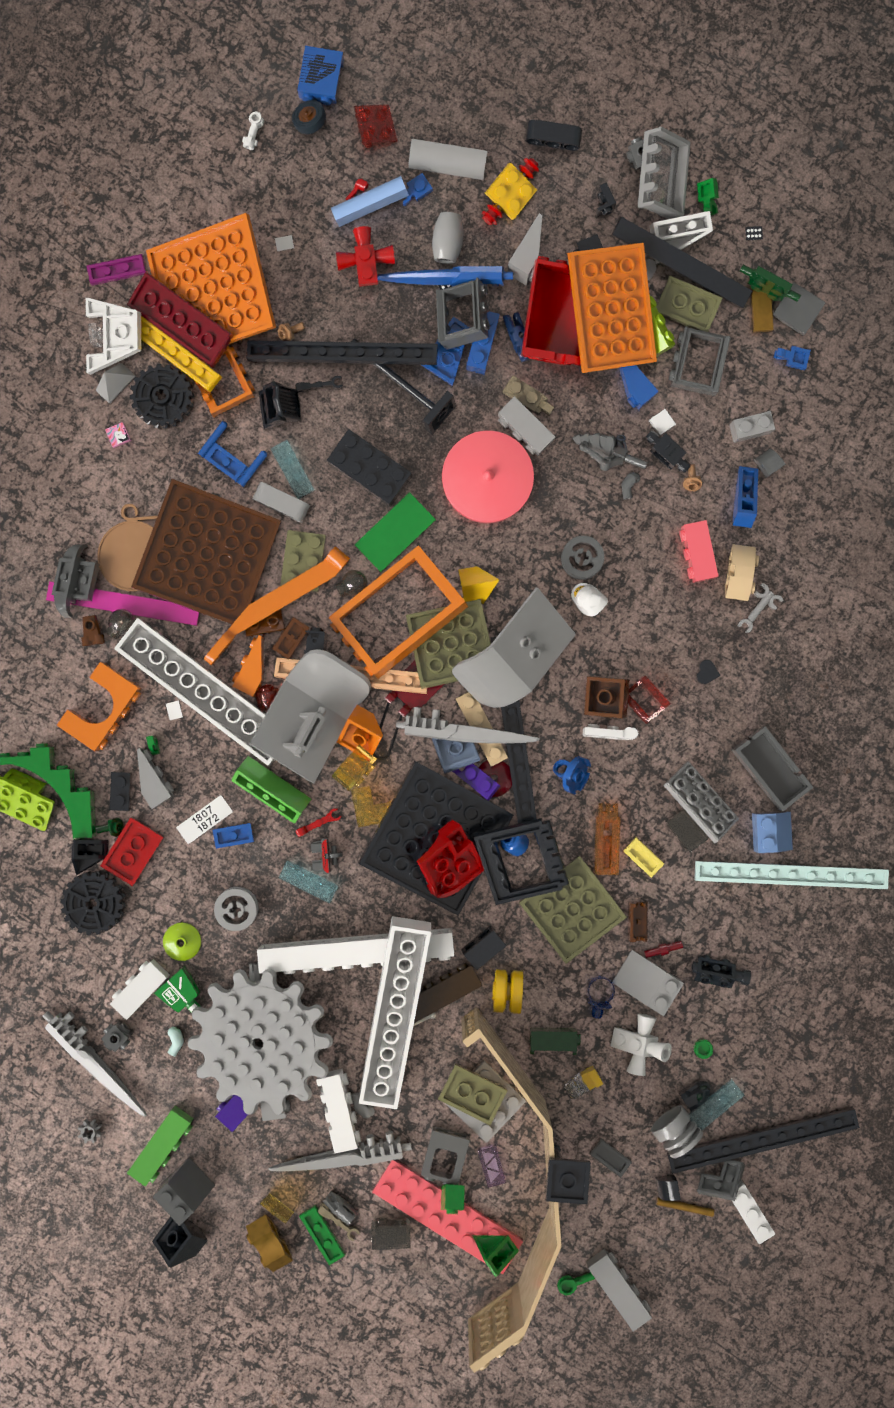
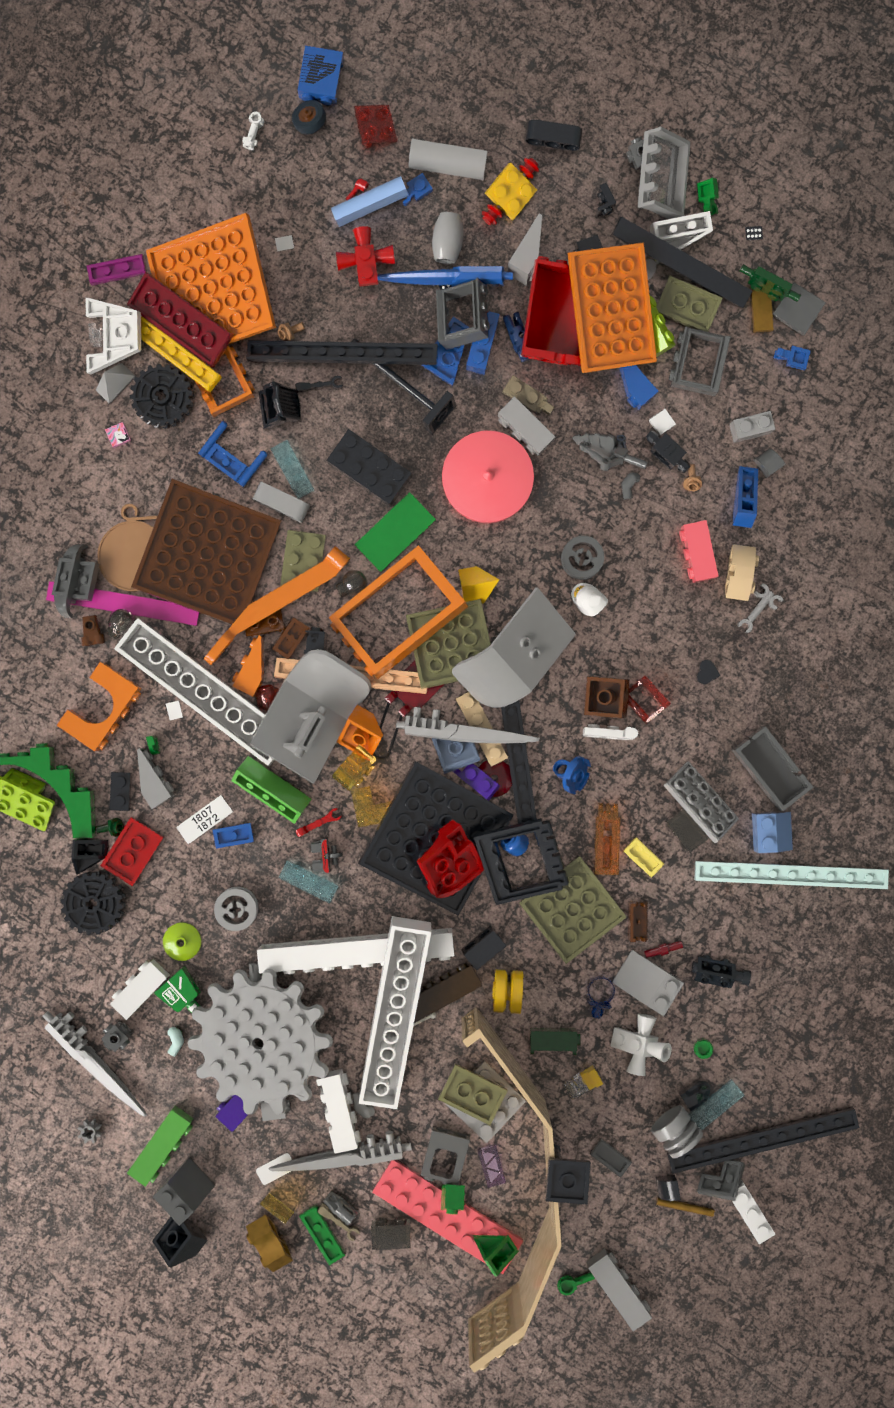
none -> white sticker [256,1153,292,1185]

